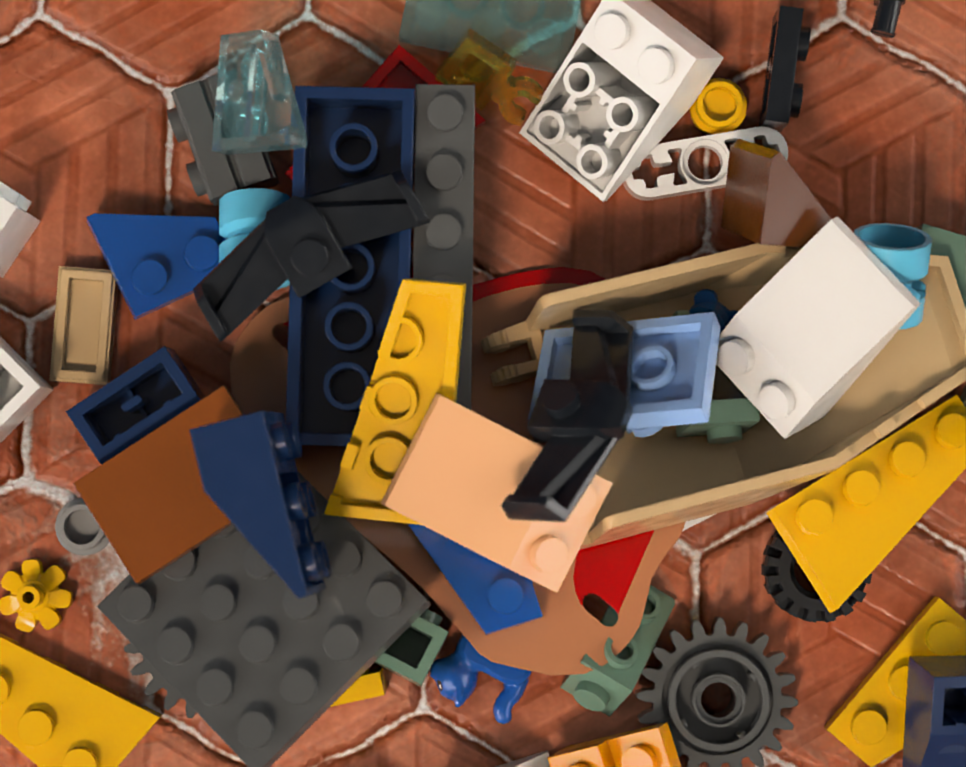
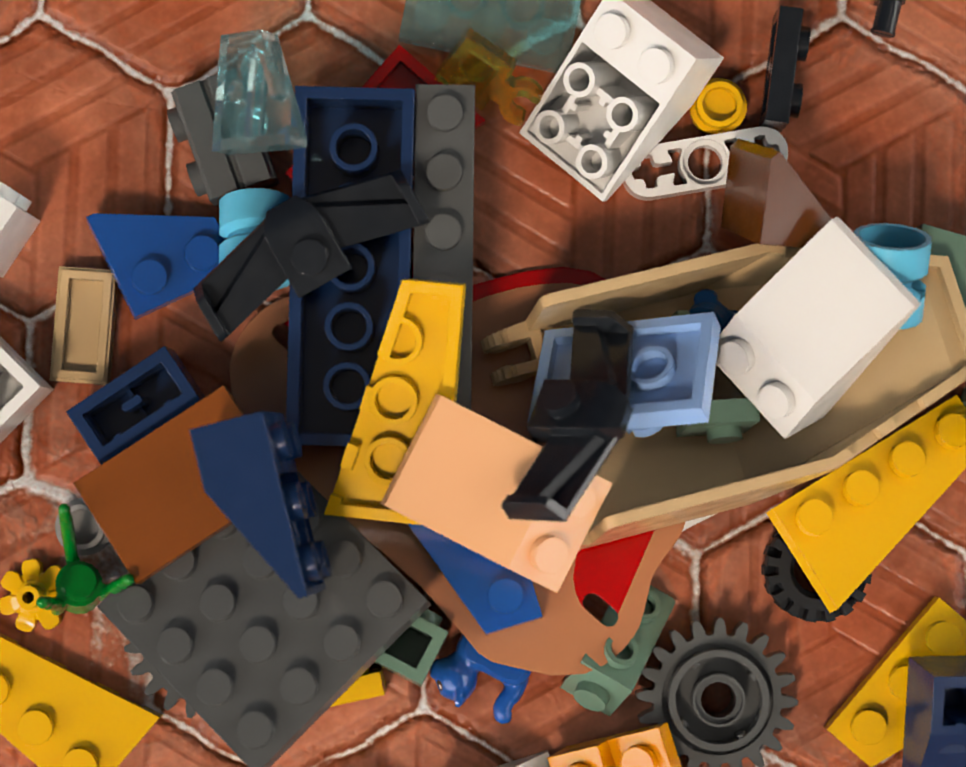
none -> green plant [36,503,135,615]

